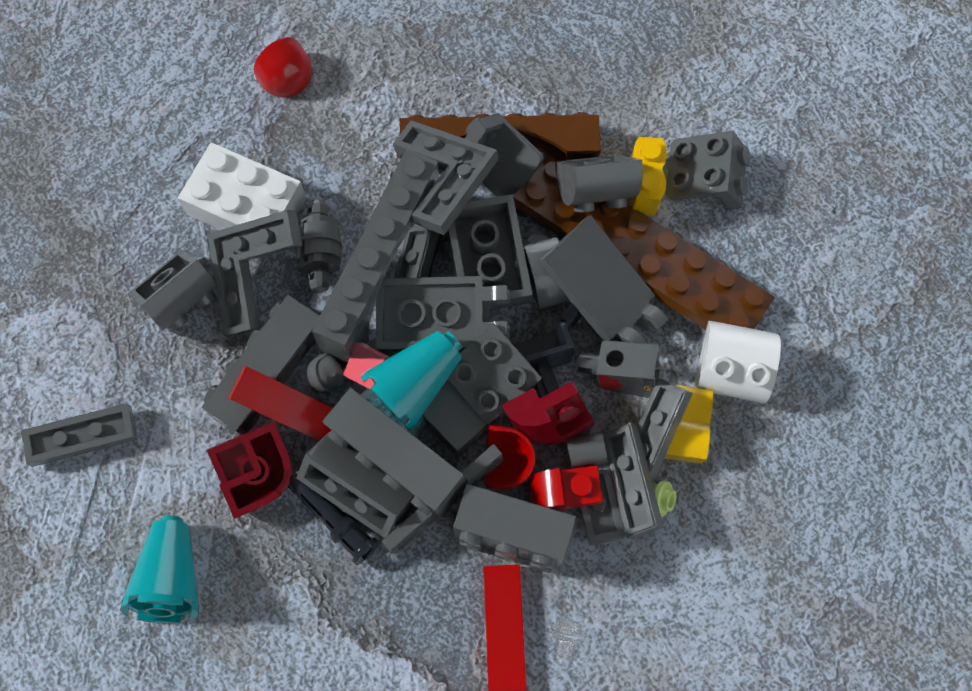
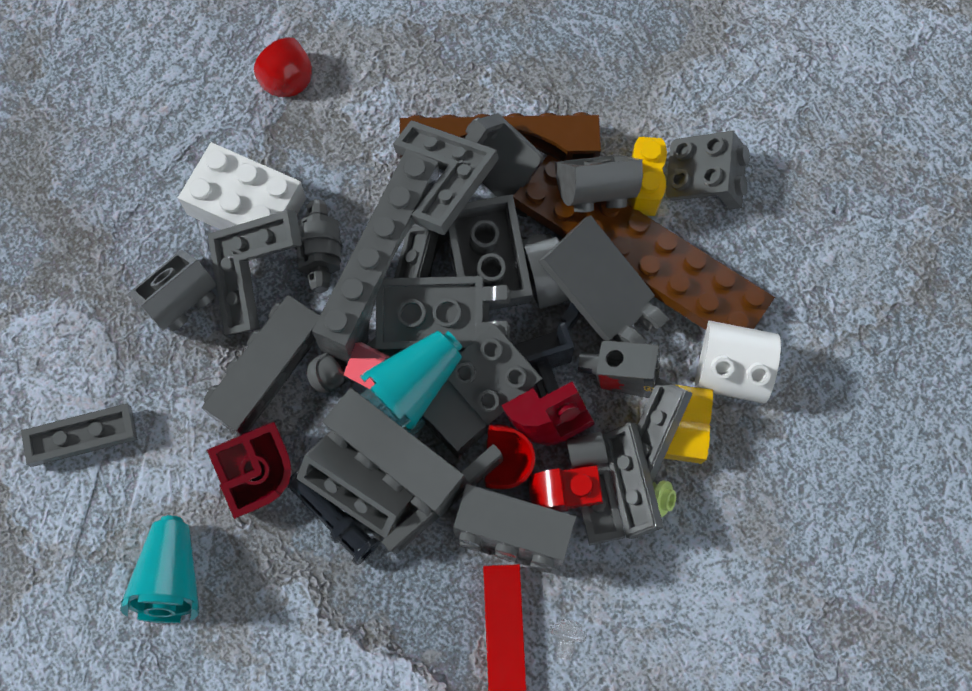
red tile [228,366,333,442] -> none

